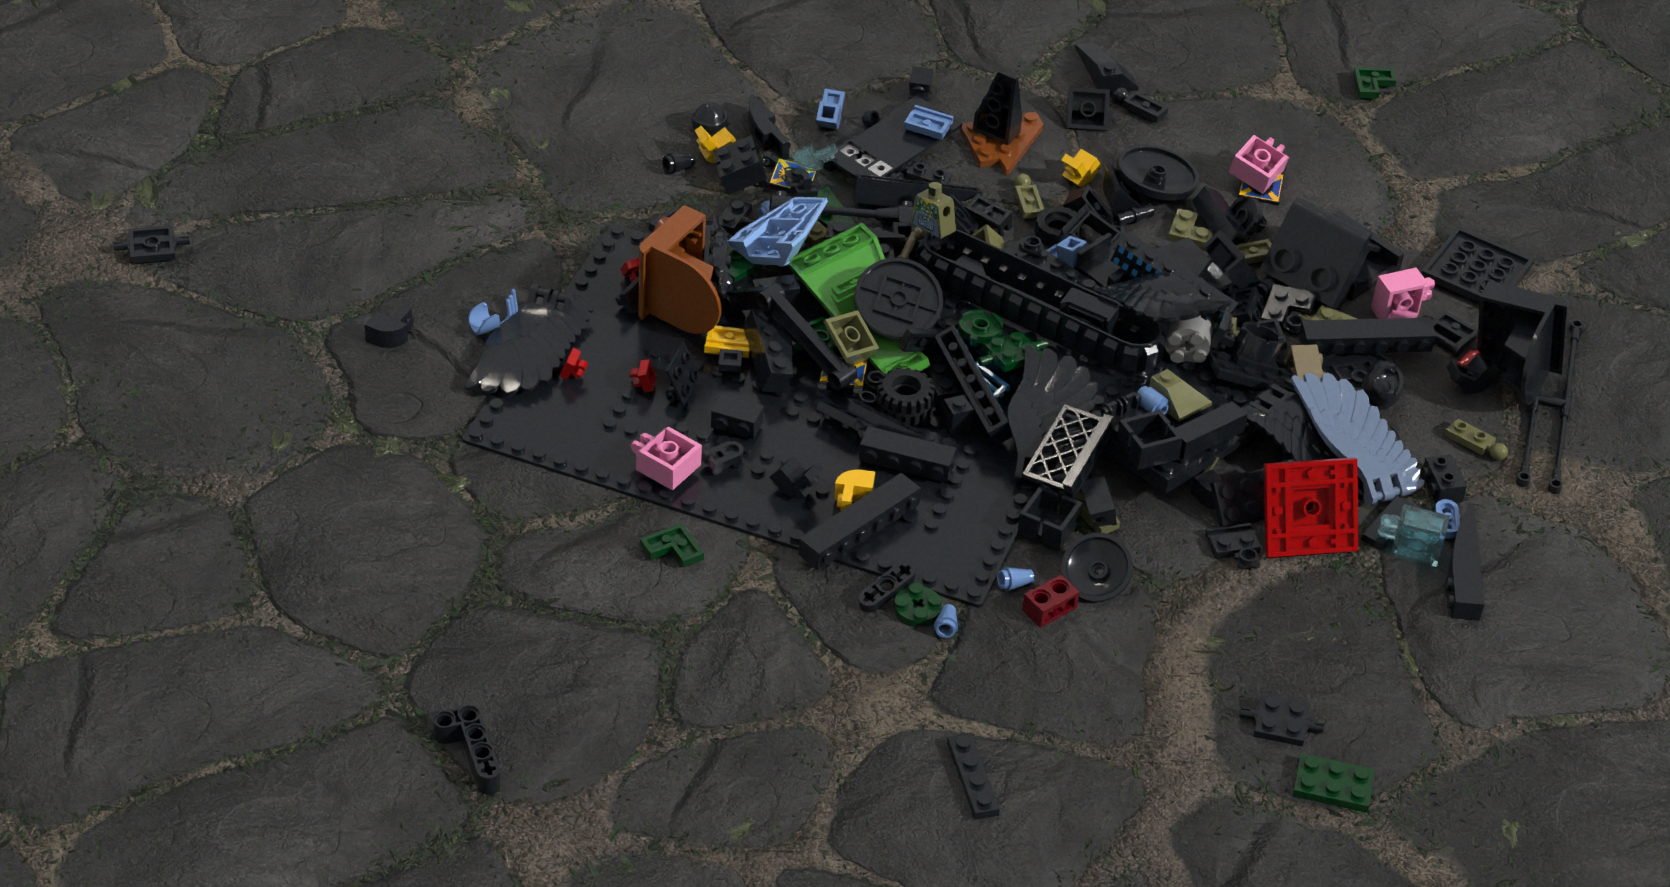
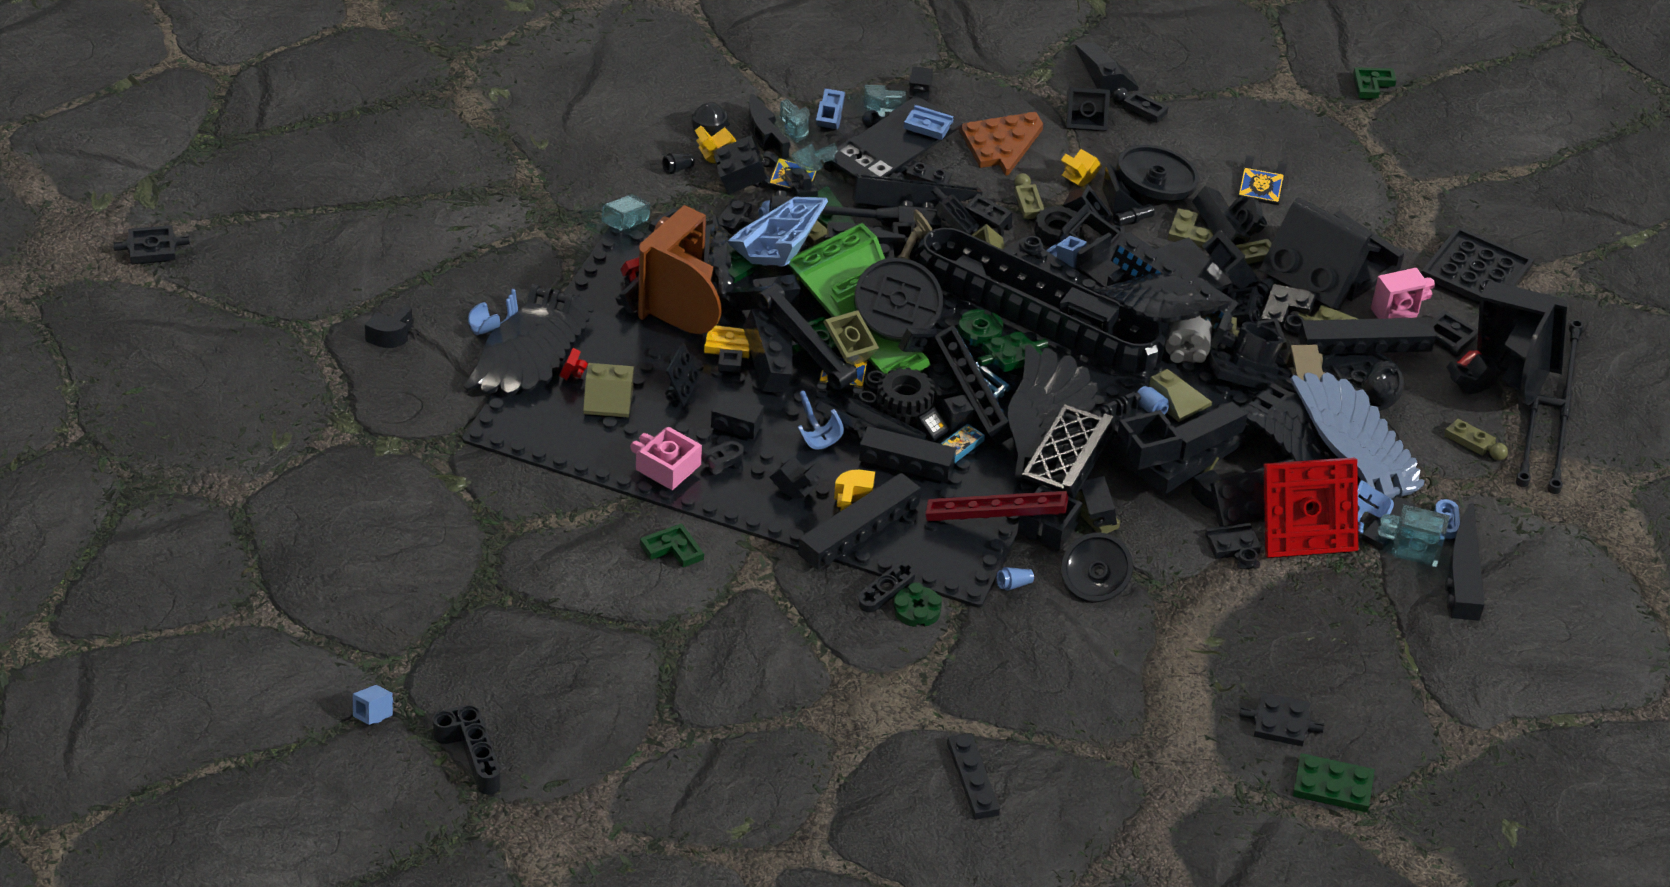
red tile [629,359,656,392] -> none
olive torso [911,182,956,239] -> none
medium blue cone [934,604,958,638] -> none
black wedge [973,70,1022,145] -> none
dark red brick [1022,575,1080,628] -> none
bright pink hinge [1229,135,1289,194] -> none
black brick [1420,454,1467,503] -> none
none -> medium blue brick [353,685,393,725]
none -> olive slope [583,363,634,417]
none -> clear light blue brick [601,194,650,231]
none -> clear light blue brick [780,99,810,142]
none -> medium blue helmet [797,391,844,449]
none -> clear light blue brick [863,85,906,117]
none -> slope [917,408,950,441]
none -> dark red plate [925,491,1068,521]
none -> tile [941,424,985,463]
none -> medium blue helmet [1358,480,1394,534]

